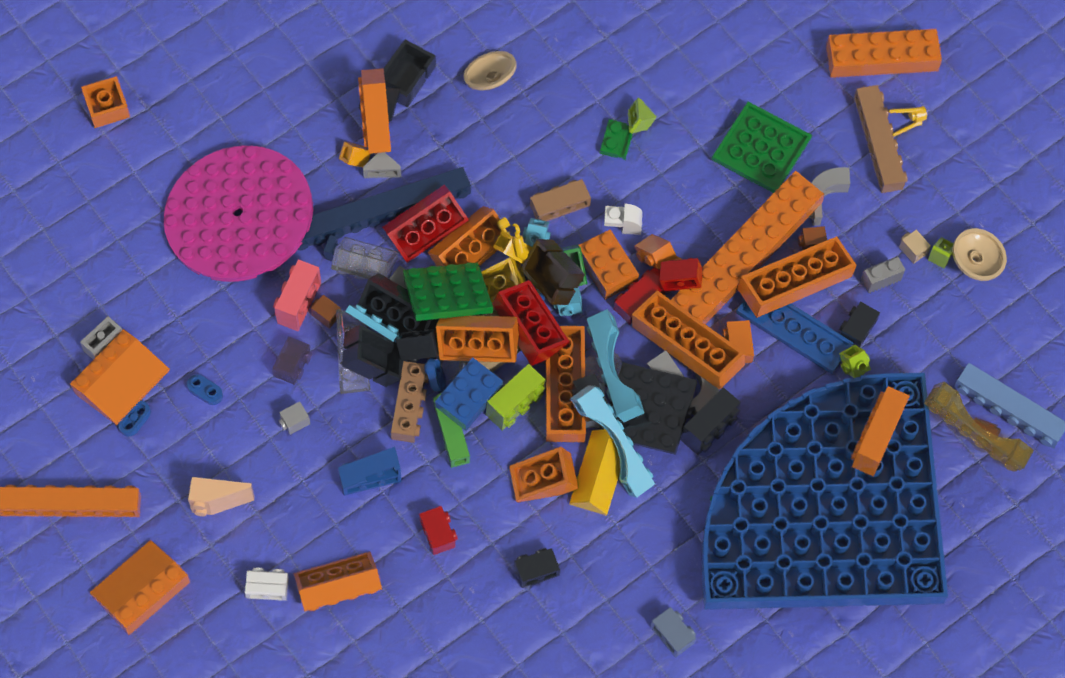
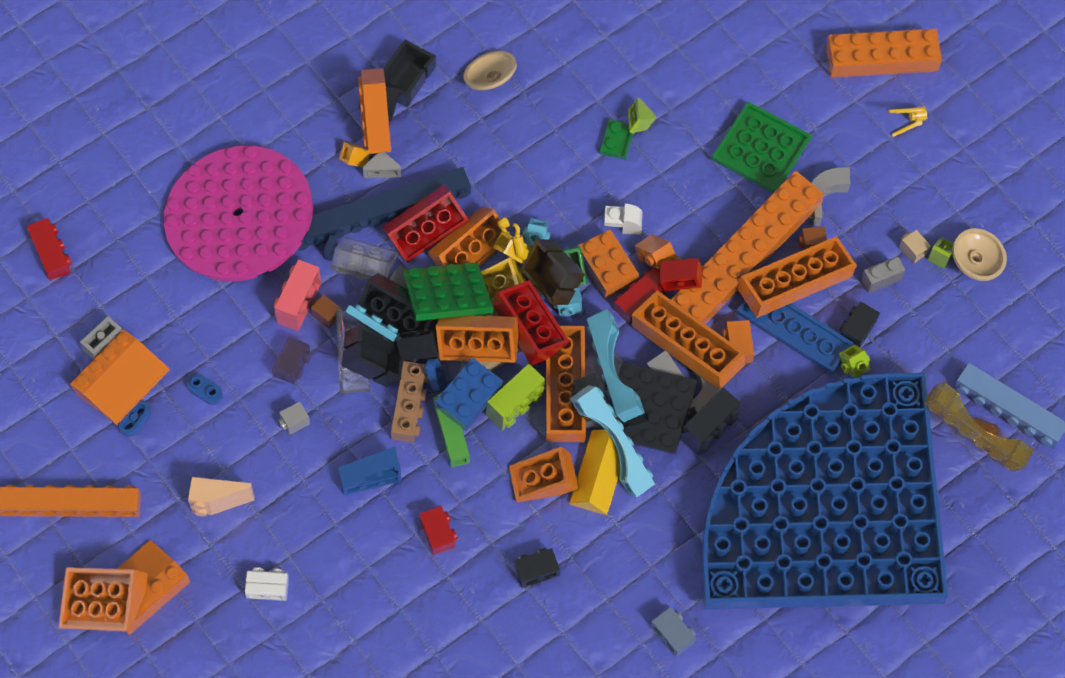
orange brick [81,76,130,128] -> none
orange slope [293,552,382,612] -> none
medium nougat brick [530,179,591,221] -> none
orange brick [851,386,909,477] -> none
medium nougat brick [854,85,907,193] -> none
none -> red brick [27,218,72,281]
none -> orange slope [59,568,148,632]

